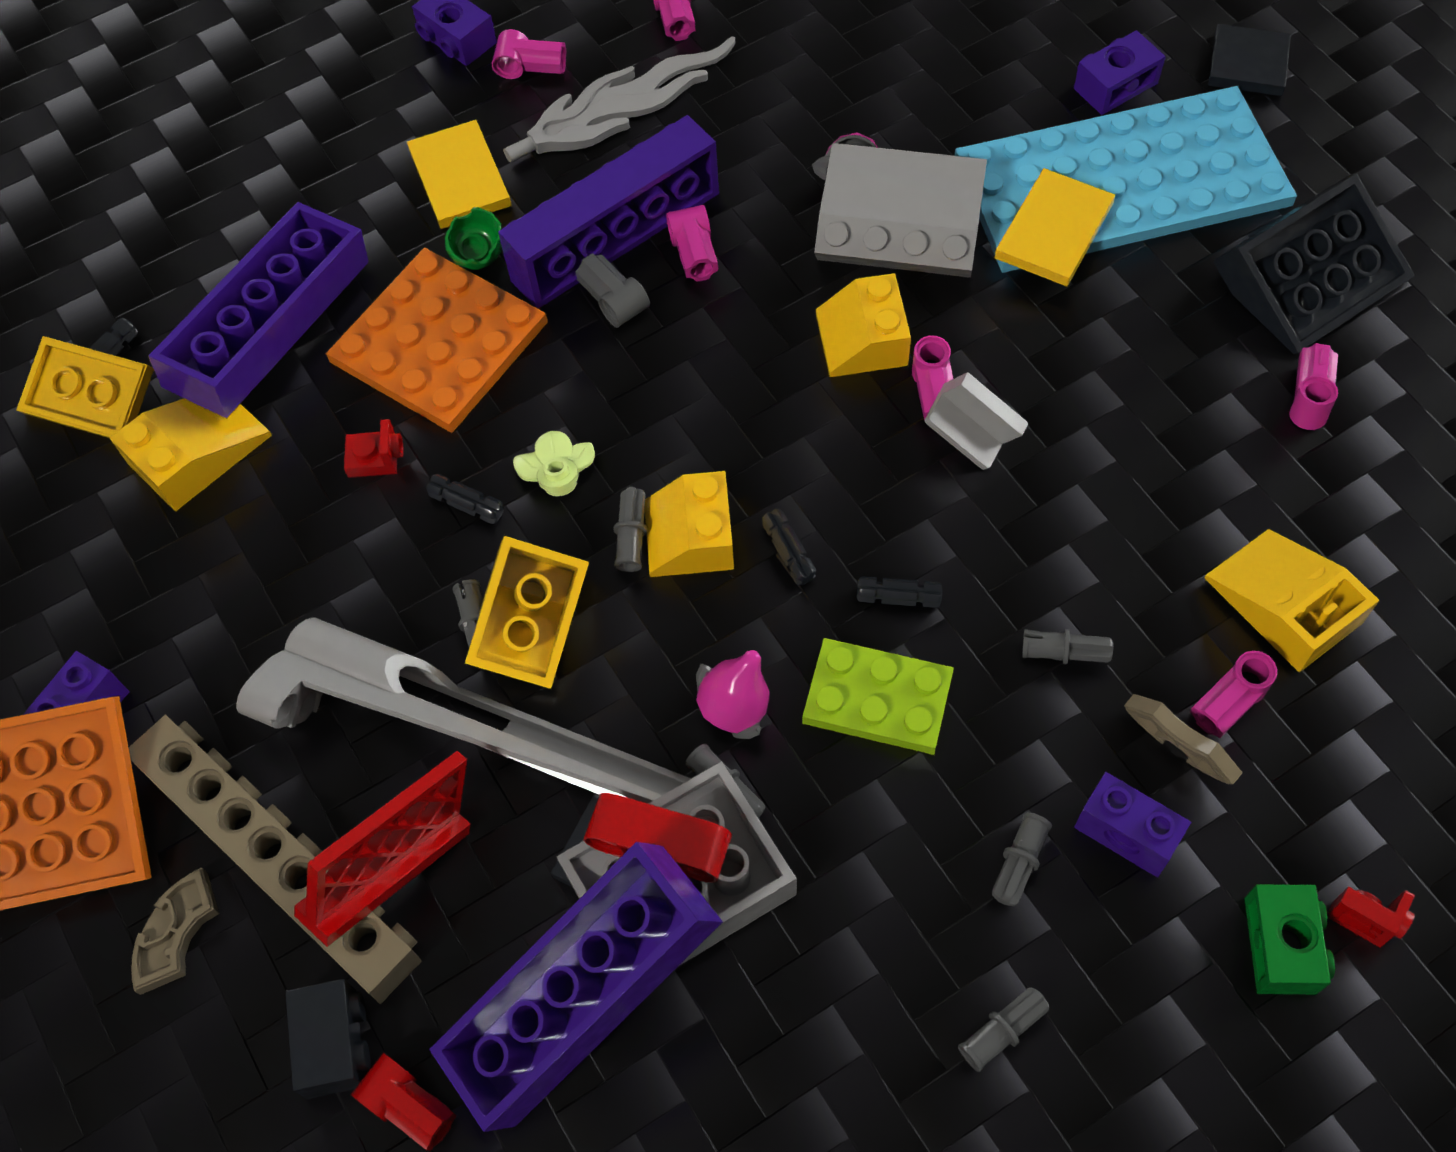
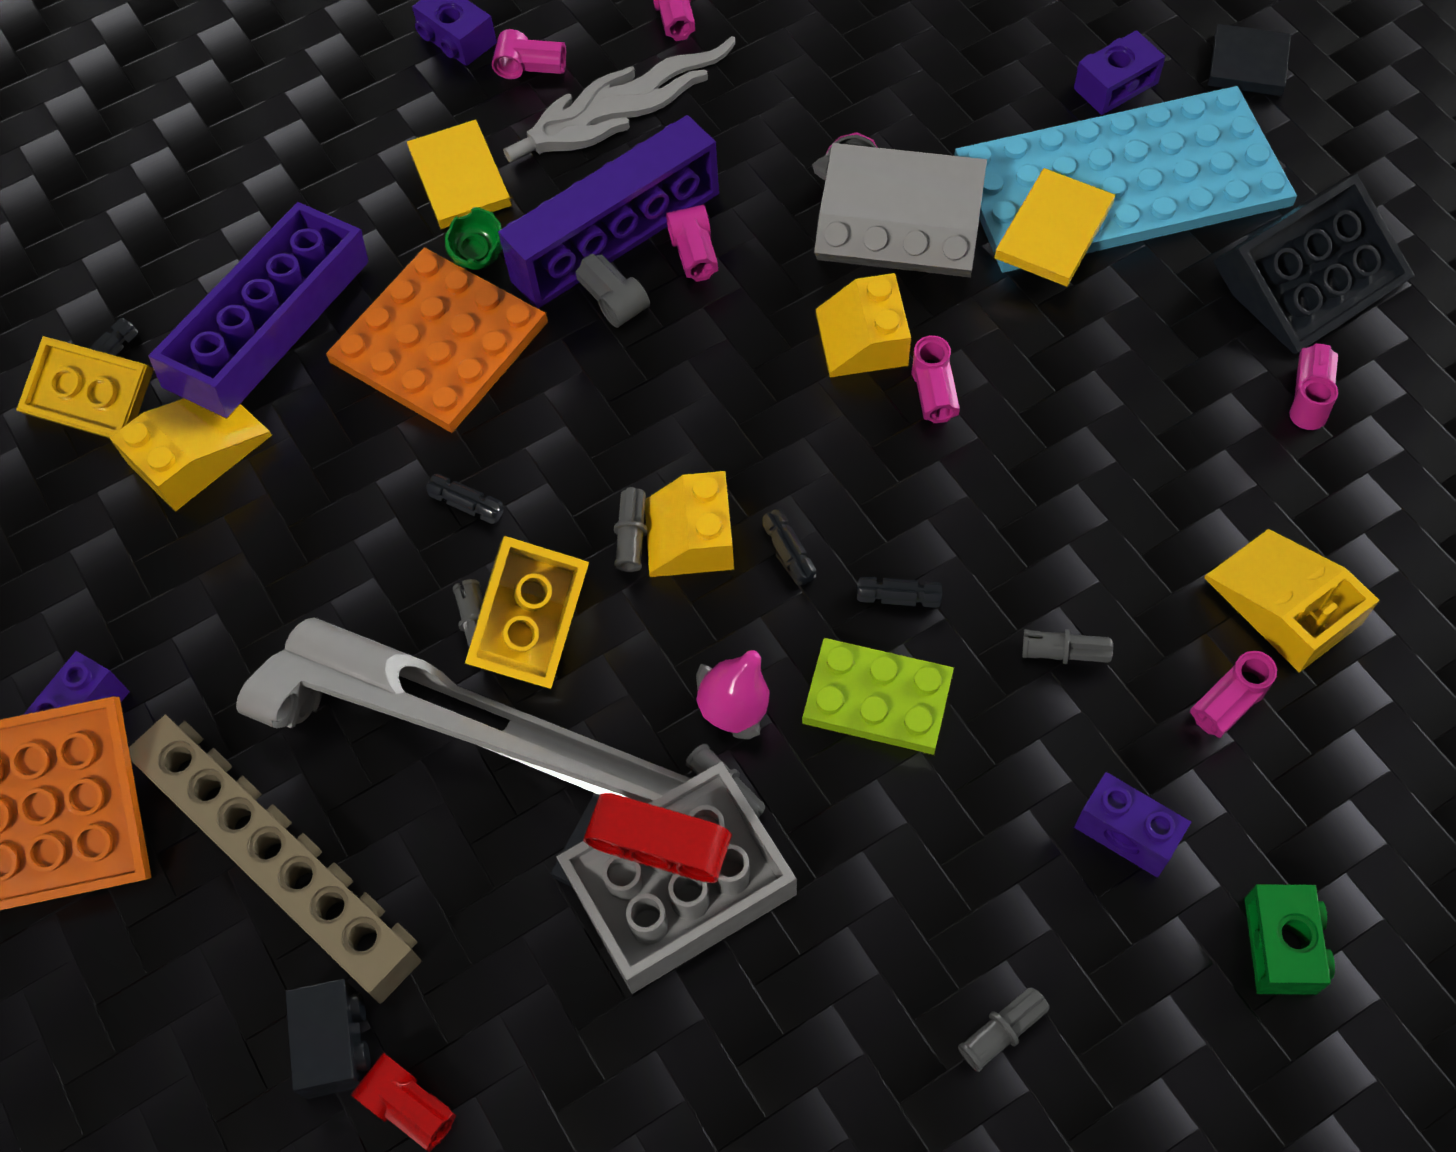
dark tan tile [131,868,219,995] -> none
red fence [294,751,471,947] -> none
red bracket [344,419,404,478] -> none
dark purple brick [429,842,723,1132] -> none
yellowish green plate [513,431,595,496] -> none
light grey panel [925,372,1028,470] -> none
dark grey axle [992,812,1052,907] -> none
dark tan tile [1124,694,1243,785] -> none
red bracket [1327,886,1415,948] -> none

